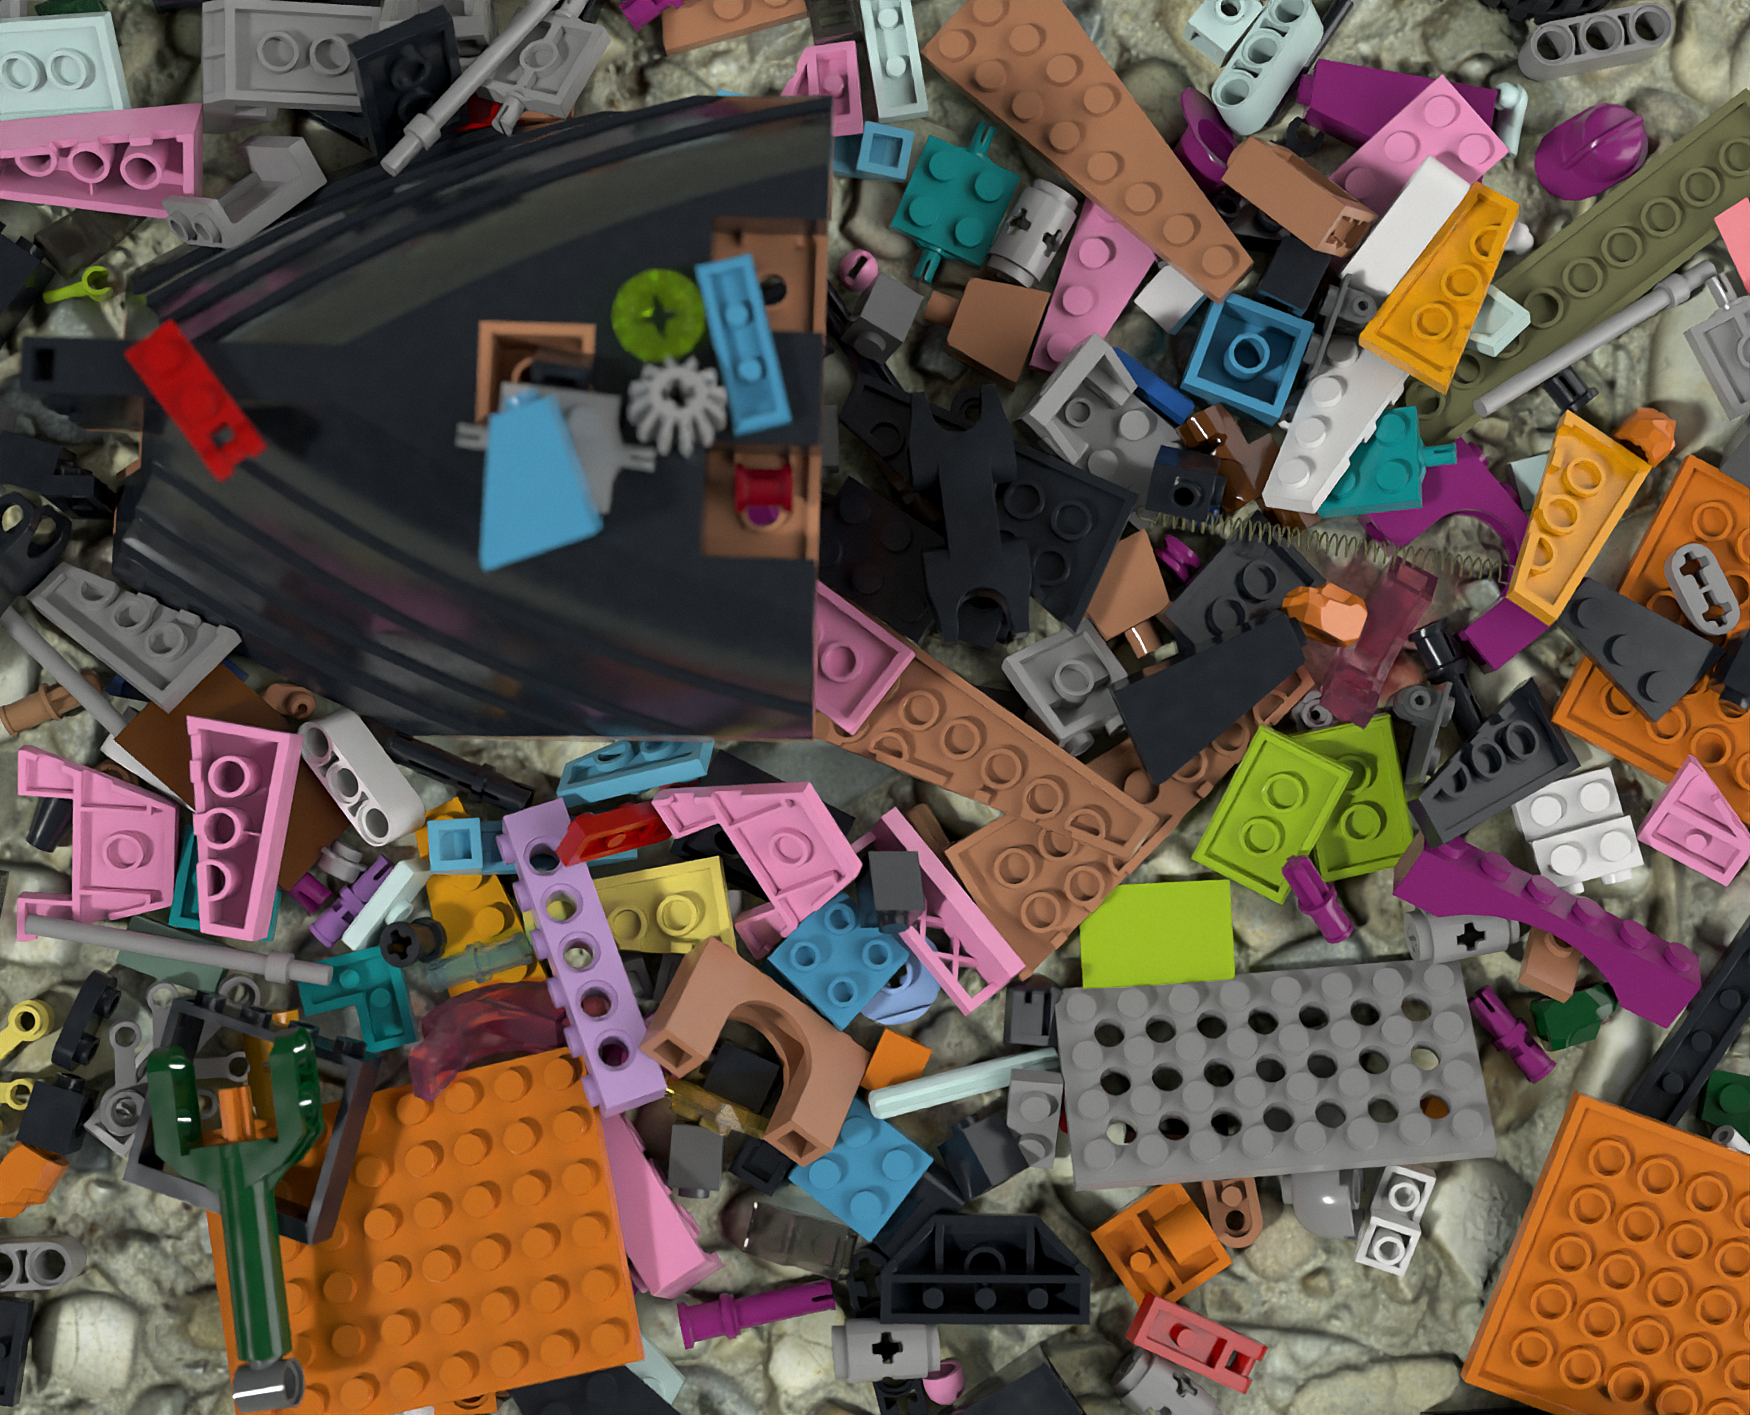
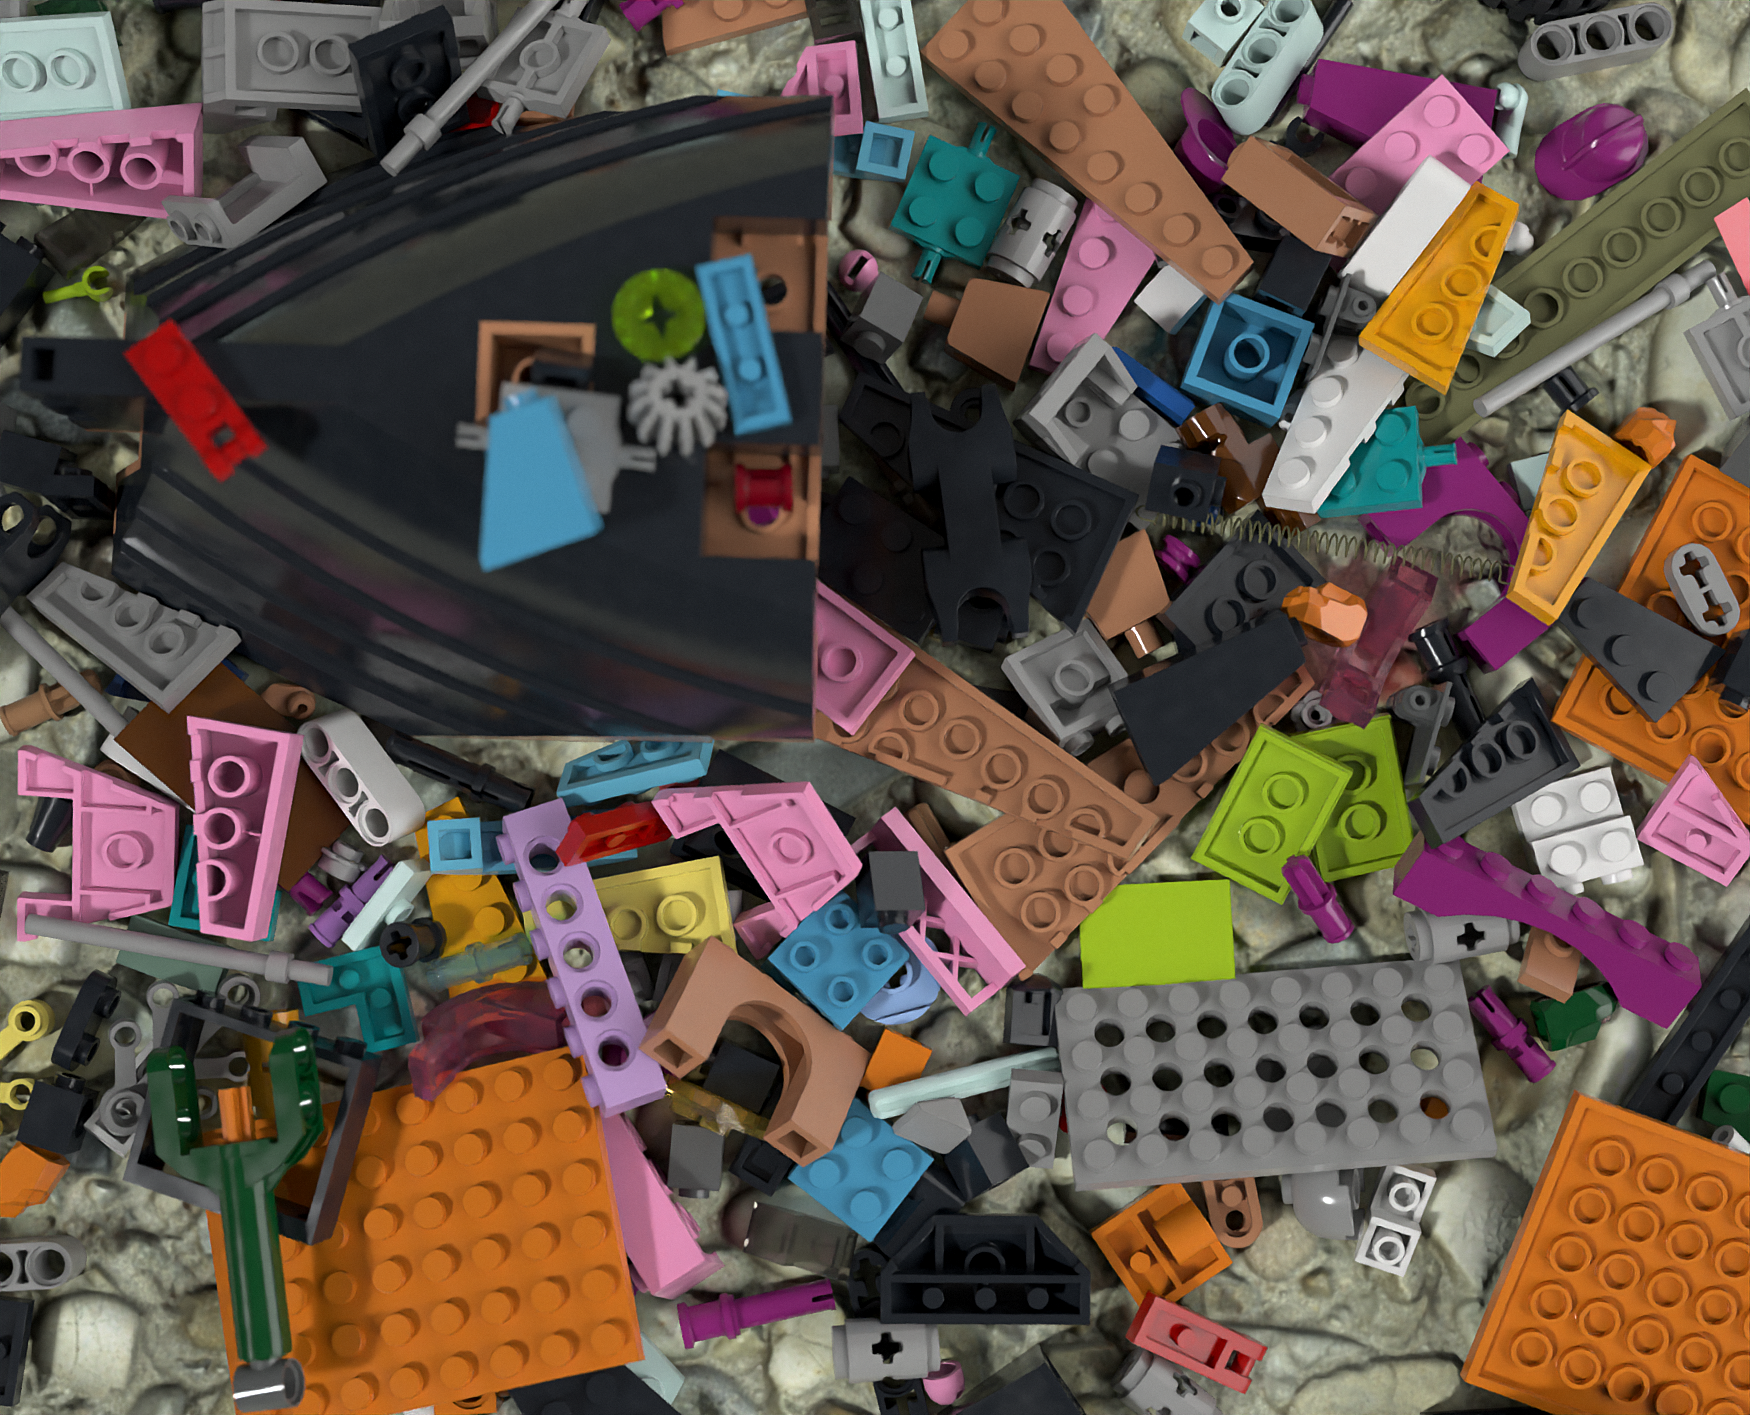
none -> light grey slope [892,1097,971,1154]

